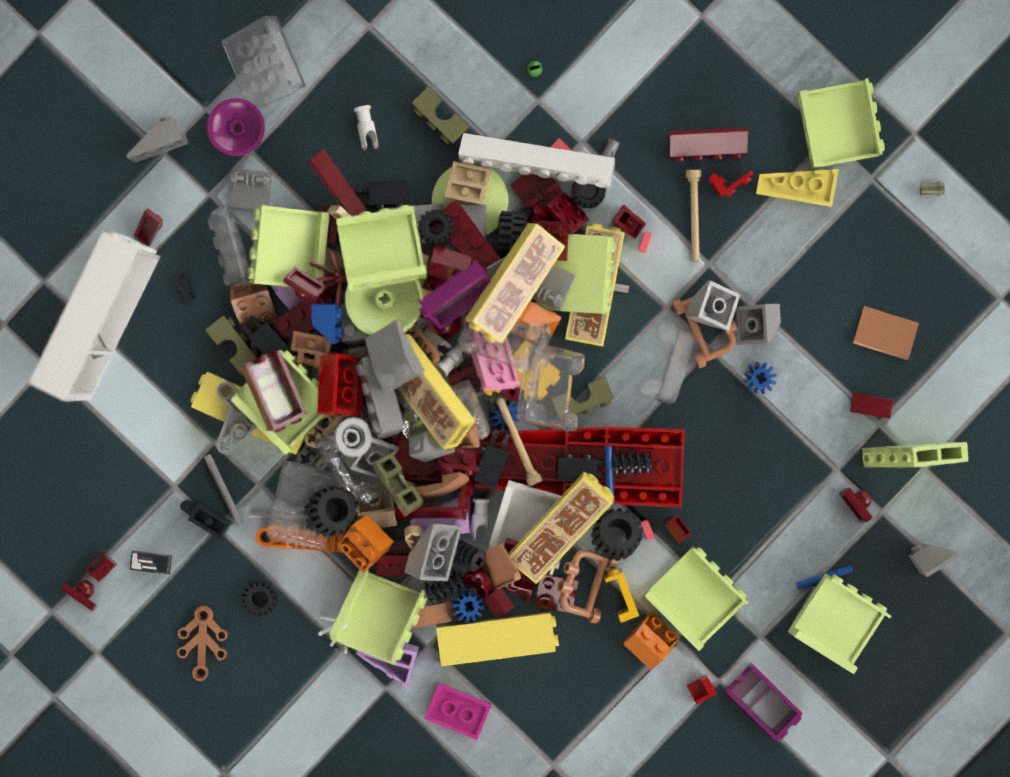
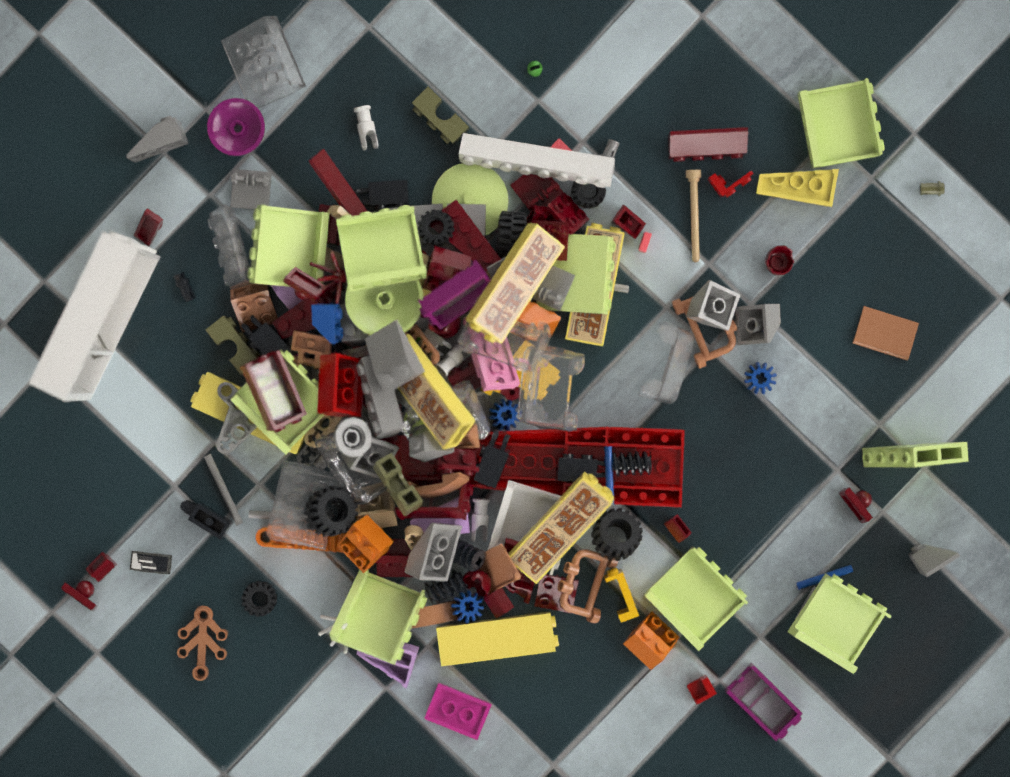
tan slope [444,161,492,205] -> none
tan piece [497,398,542,486] -> none
olive arch [552,377,614,422] -> none
coral tile [640,519,655,540] -> none
dark red slope [850,393,894,419] -> none
none -> dark red hair [765,245,795,275]

